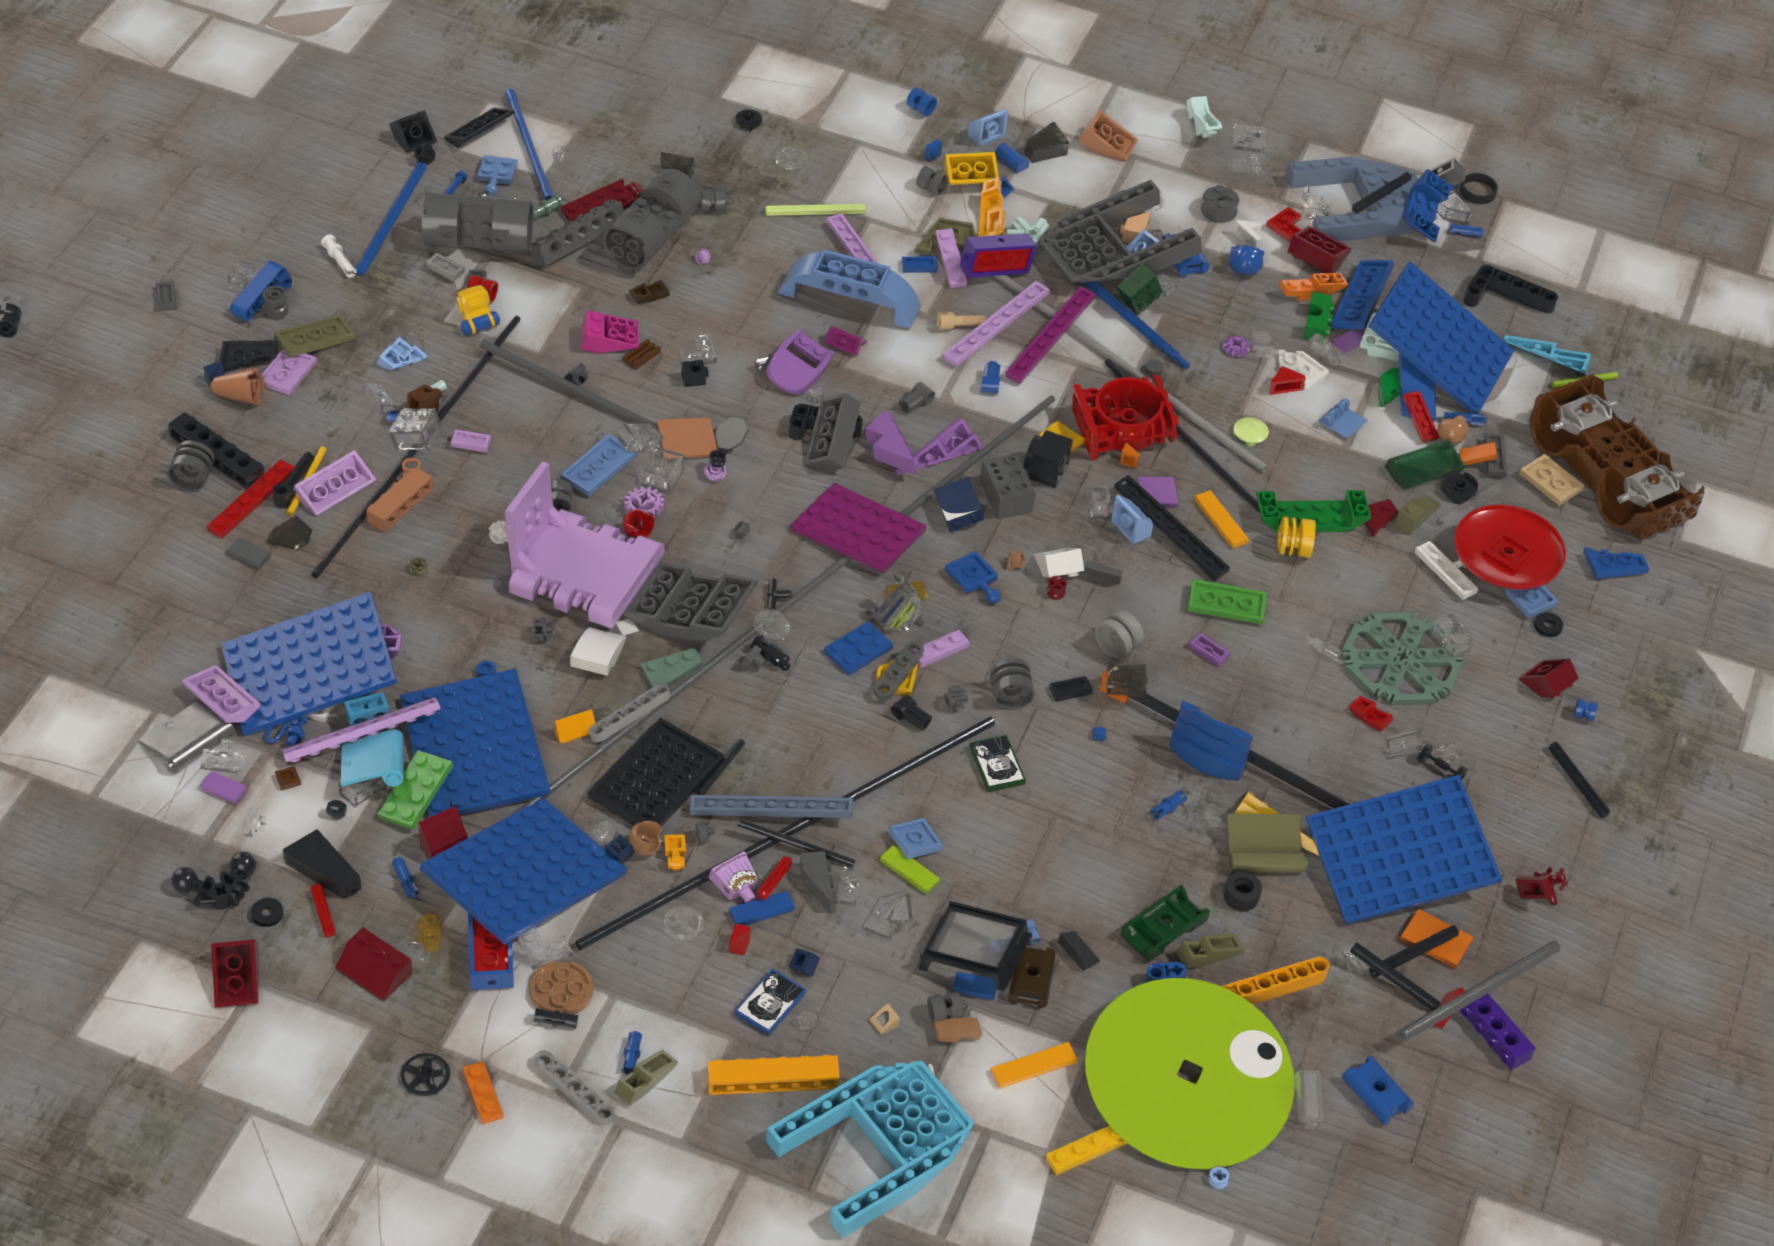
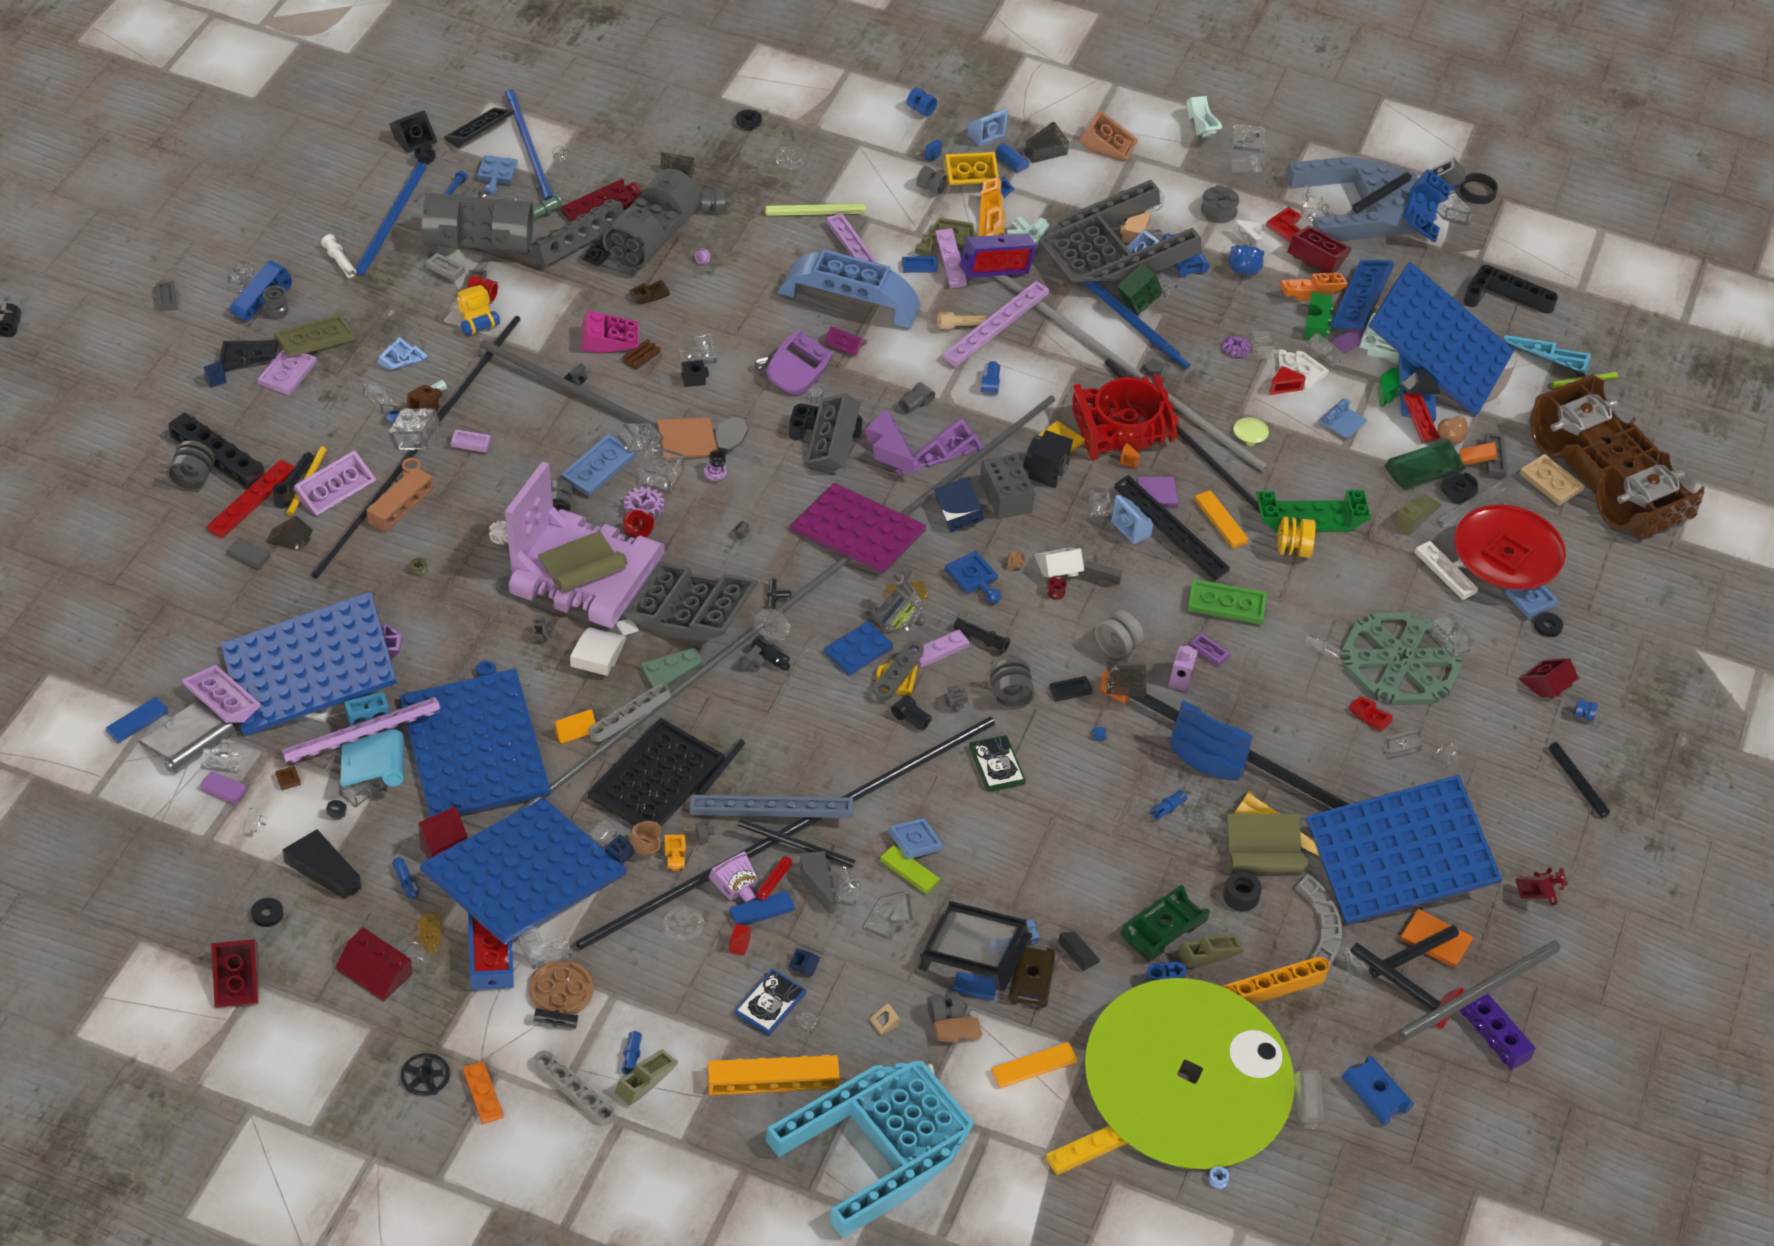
black piece [171,851,257,910] -> none
nougat cone [211,368,265,405] -> none
blue piece [264,716,308,746] -> none
red axle [311,884,336,938] -> none
bright green plate [377,750,454,830] -> none
magenta plate [1005,287,1095,384] -> none
dark red wing [1364,499,1398,537] -> none
black wheel [1417,744,1468,780] -> none
blue piece [1443,412,1487,426] -> none
blue axle [1449,224,1483,237] -> none
blue wing [1583,547,1649,579] -> none
none -> blue tile [106,697,168,744]
none -> olive door [538,531,627,593]
none -> black slope [582,236,611,267]
none -> black pin [953,618,1011,654]
none -> lavender torso [1168,646,1198,693]
none -> light grey tile [1295,874,1342,968]
none -> black slope [1401,367,1441,394]

